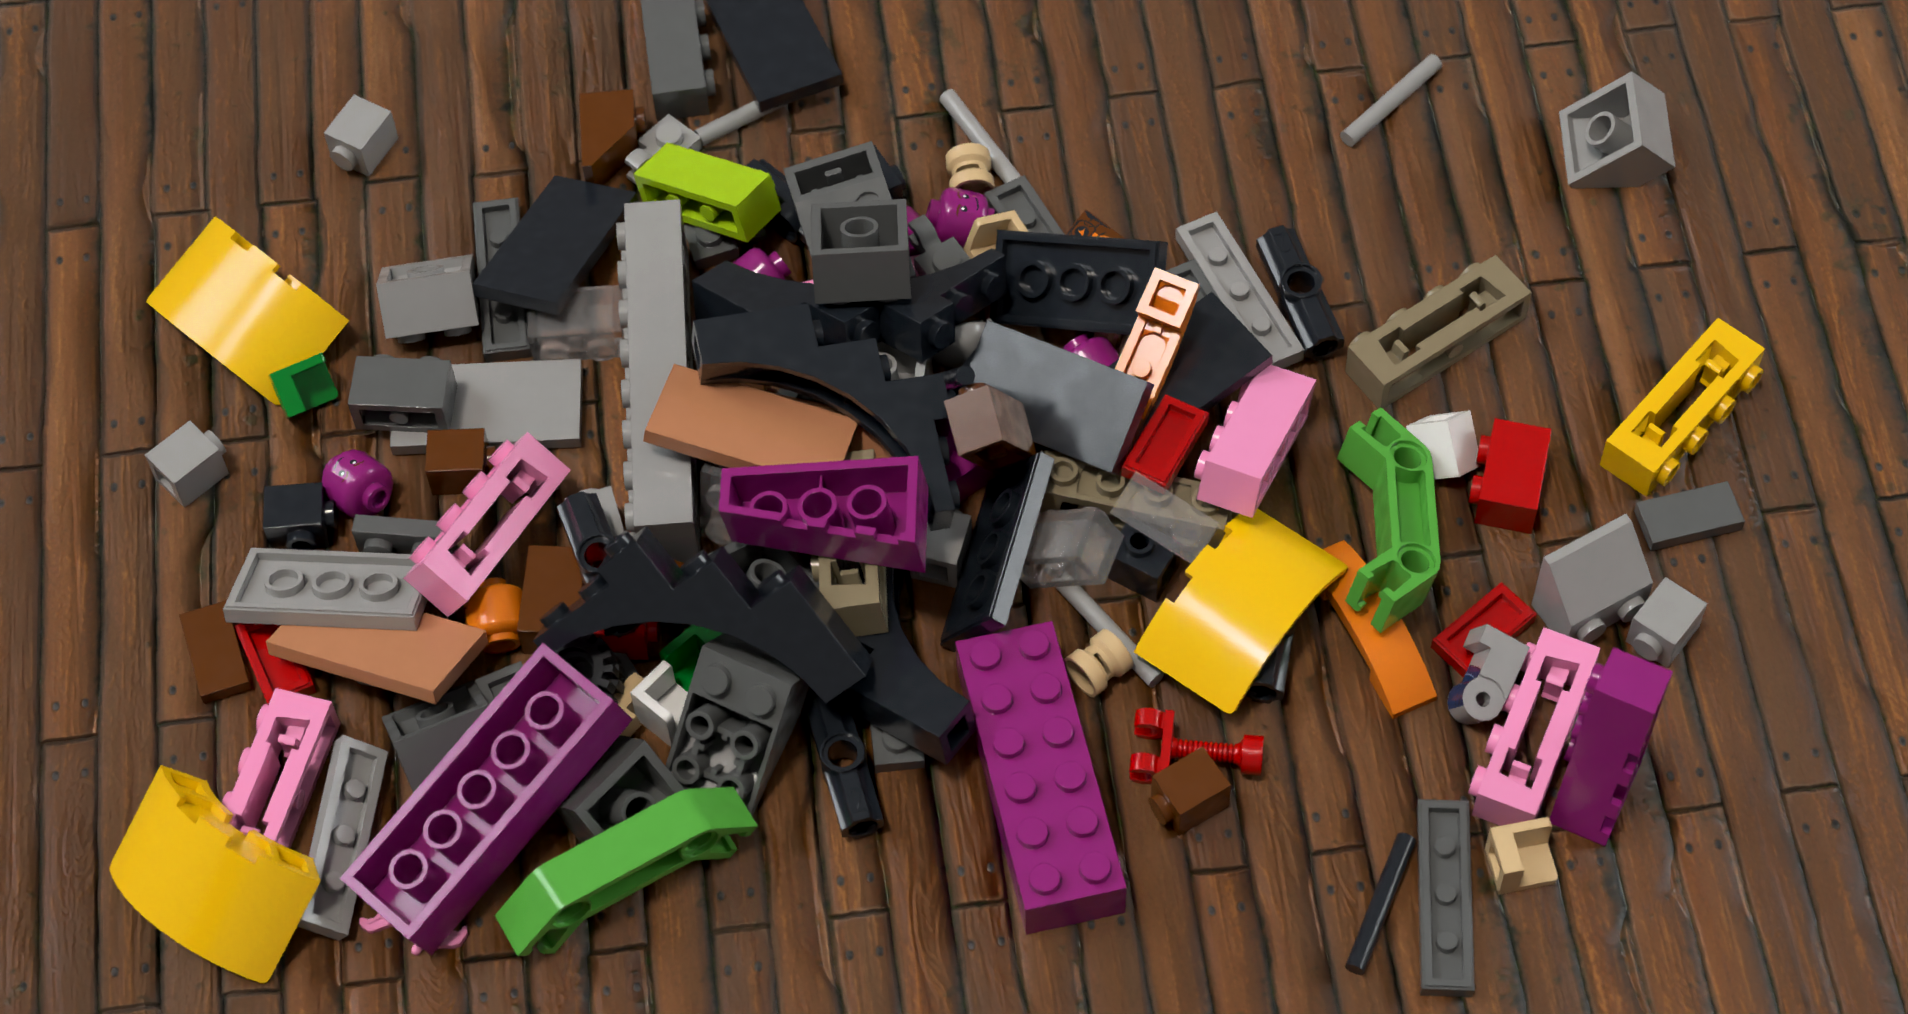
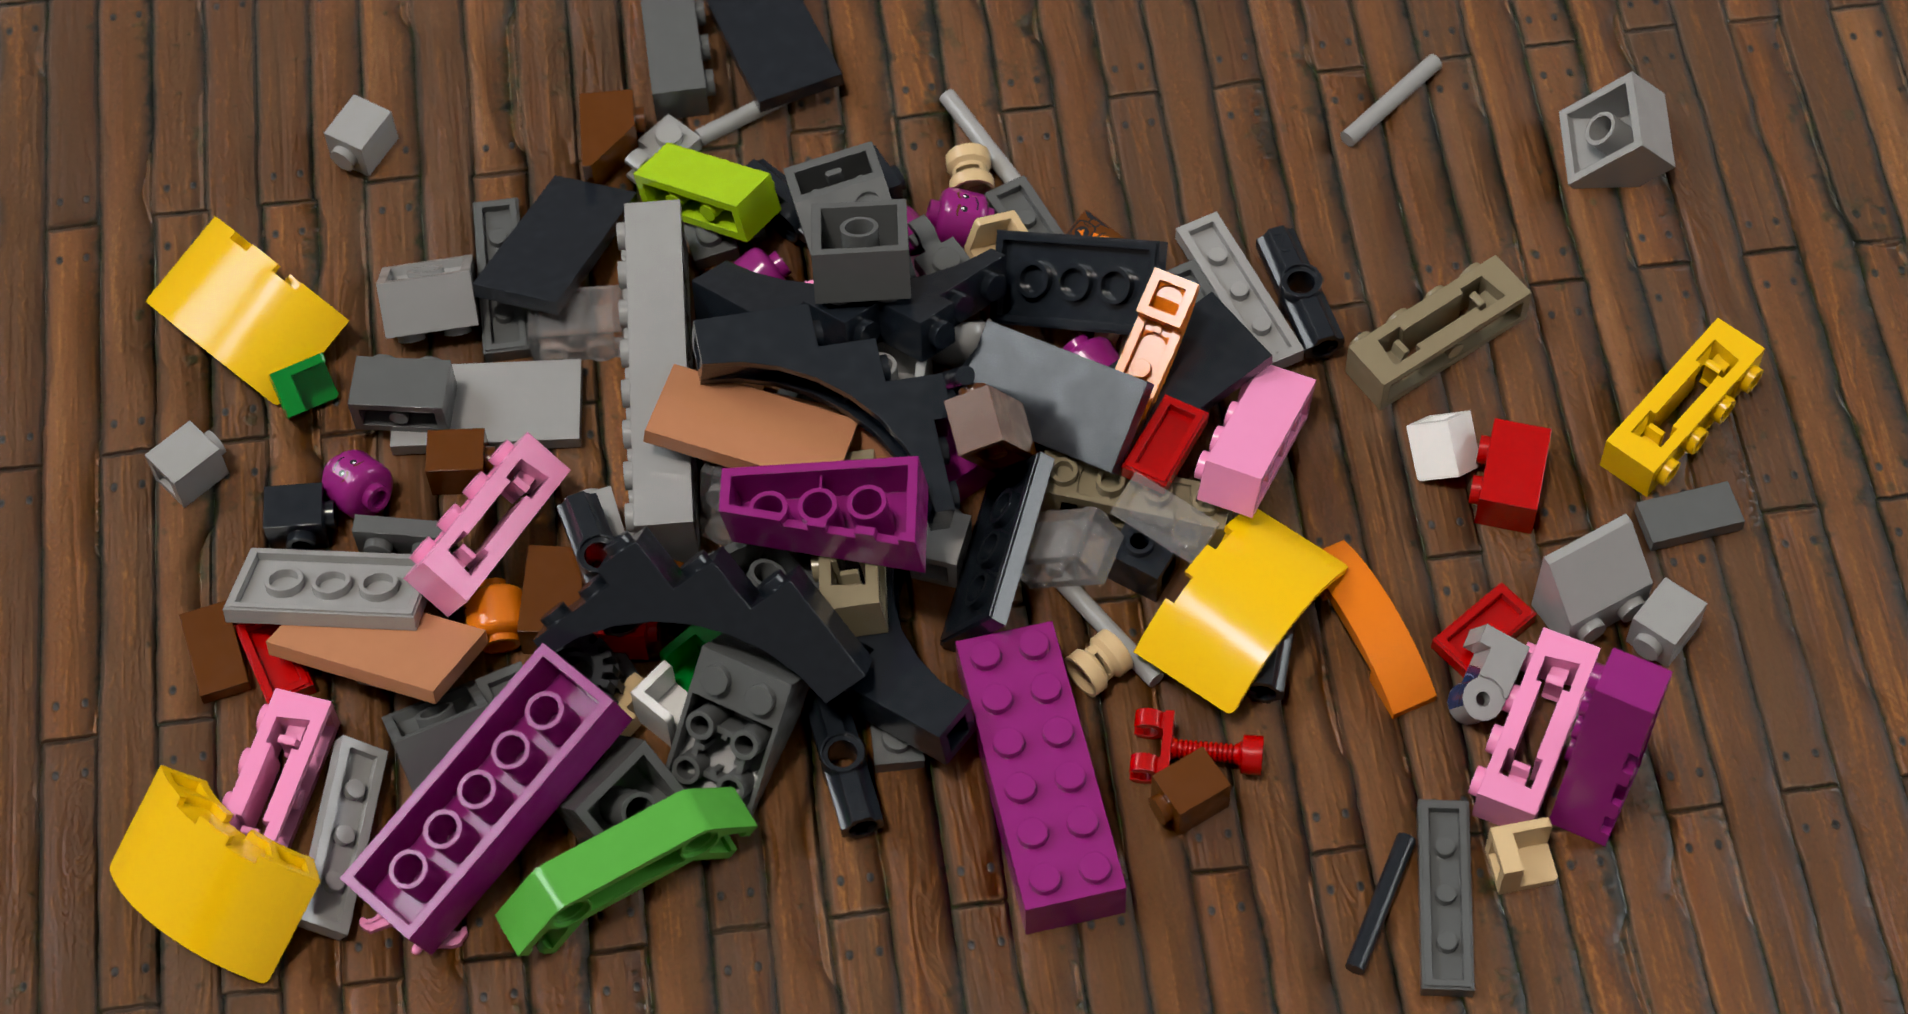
bright green piece [1337,407,1441,633] -> none

